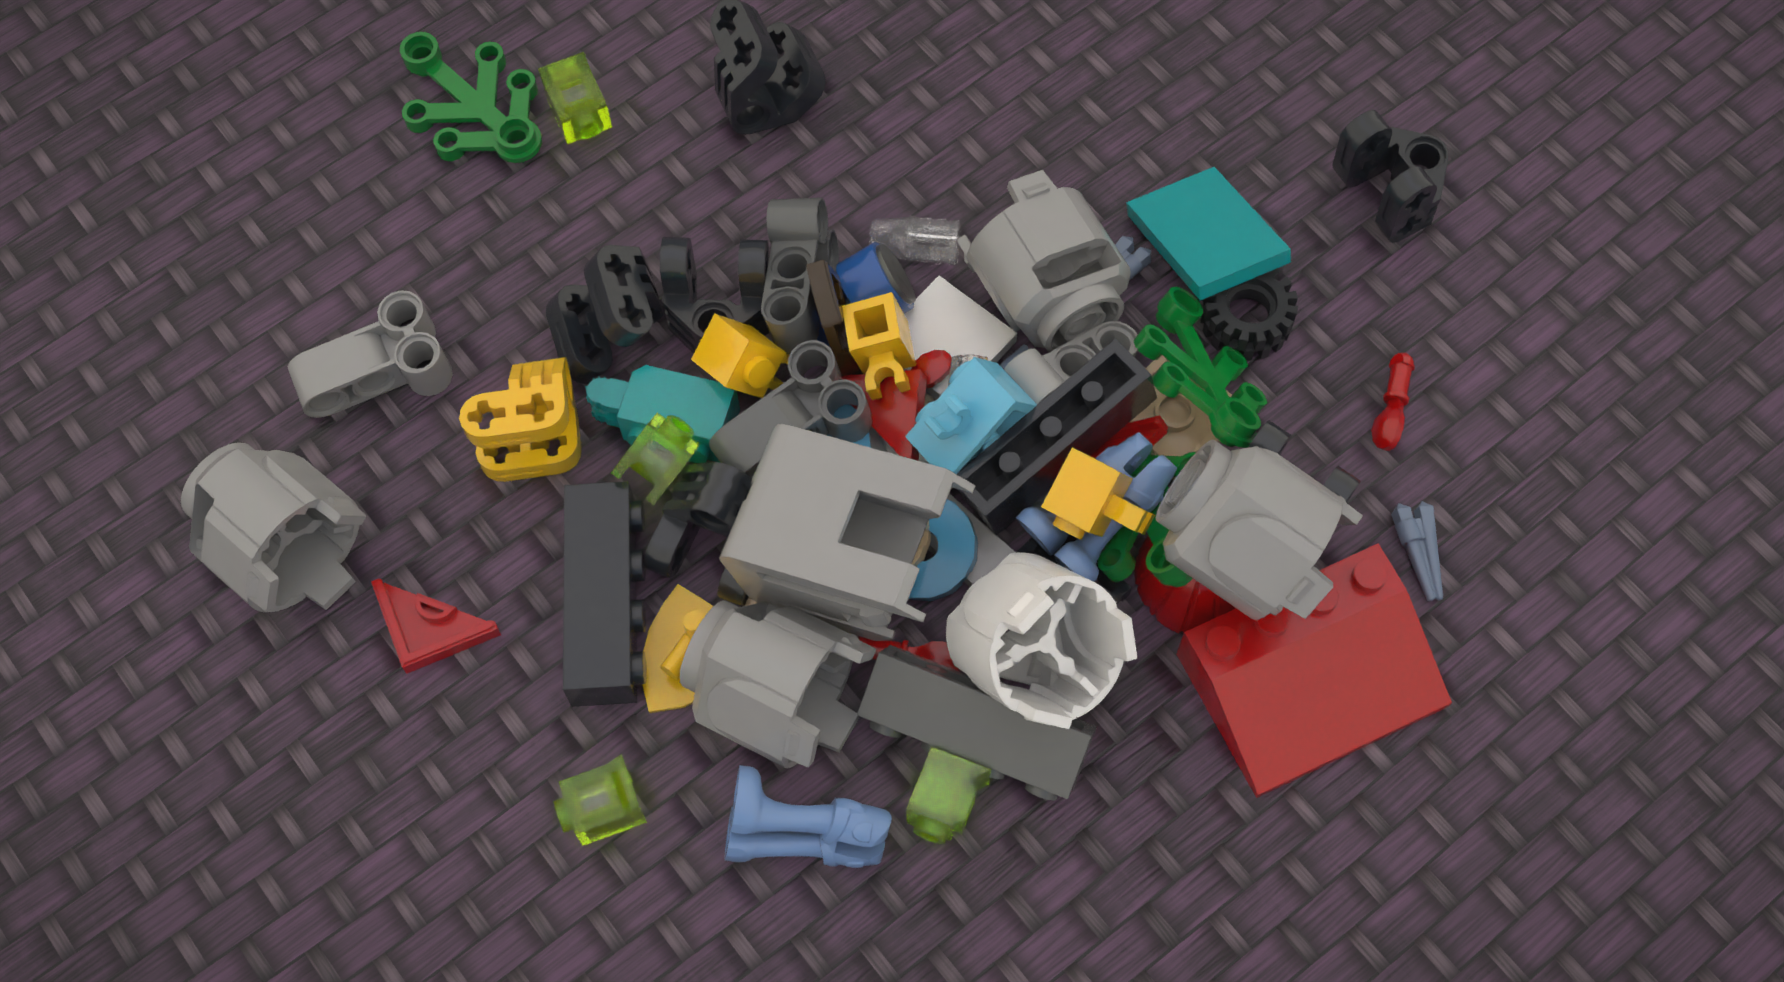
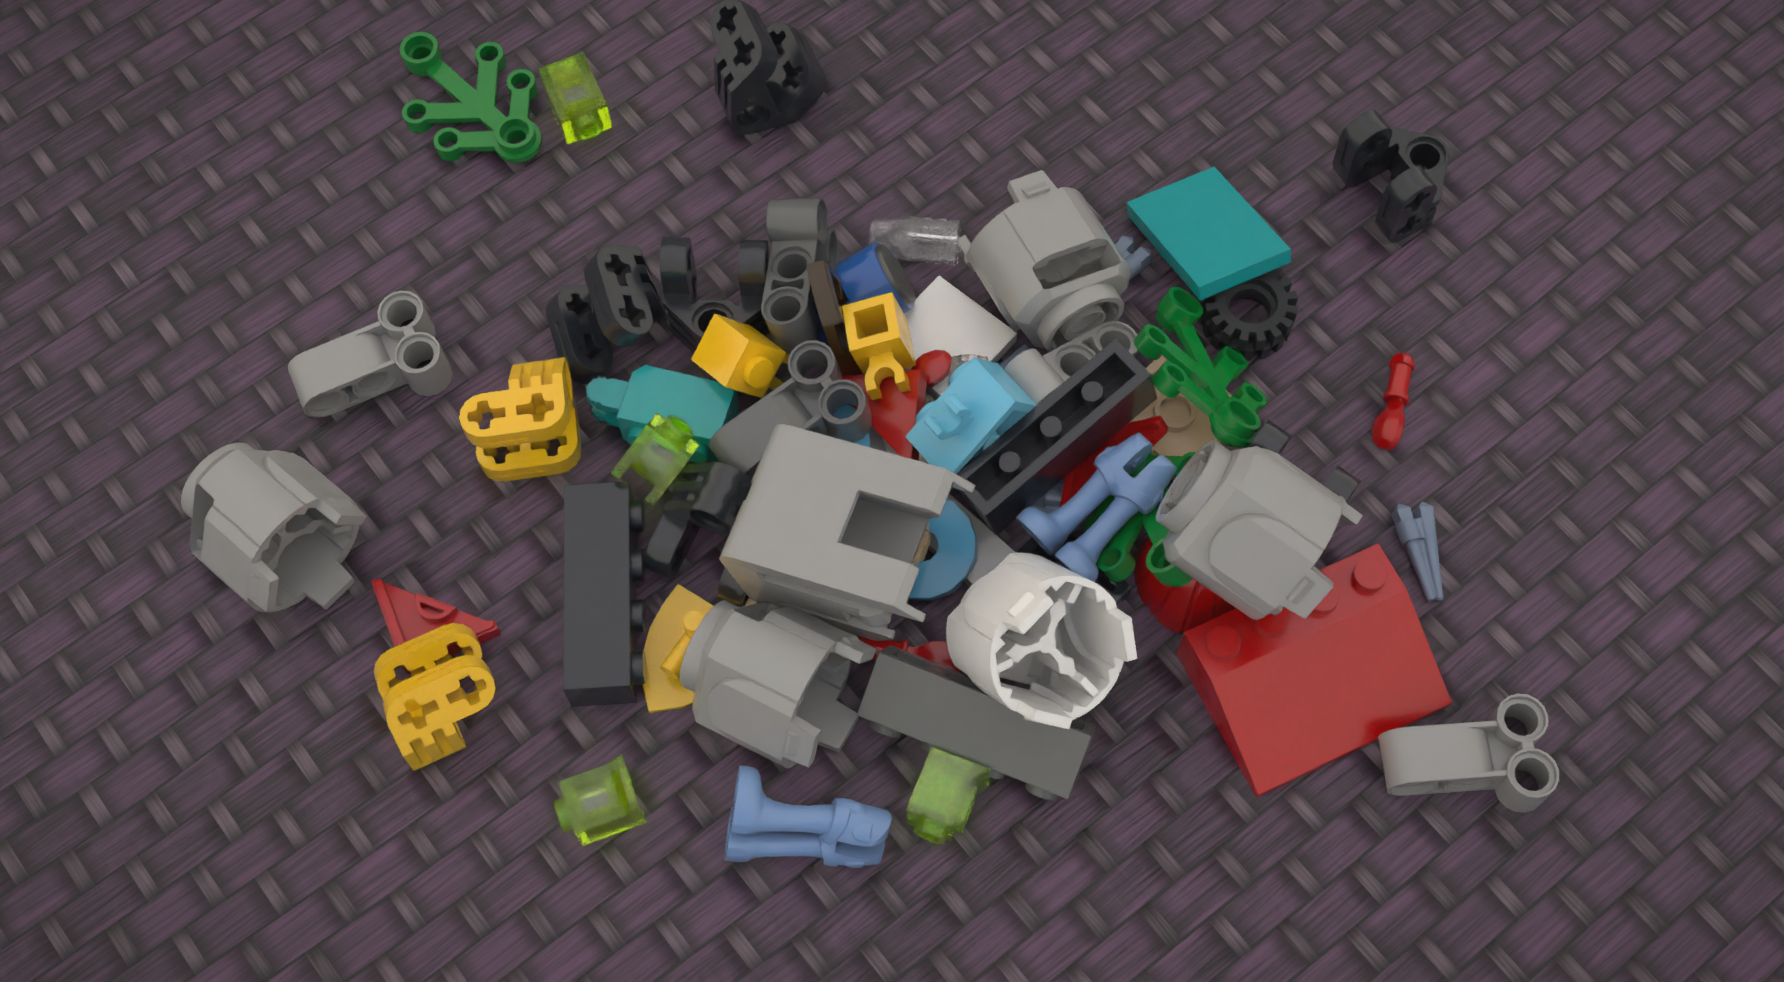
yellow brick [1041,448,1155,540] -> none
none -> yellow piece [374,623,496,771]
none -> light grey piece [1378,693,1559,813]

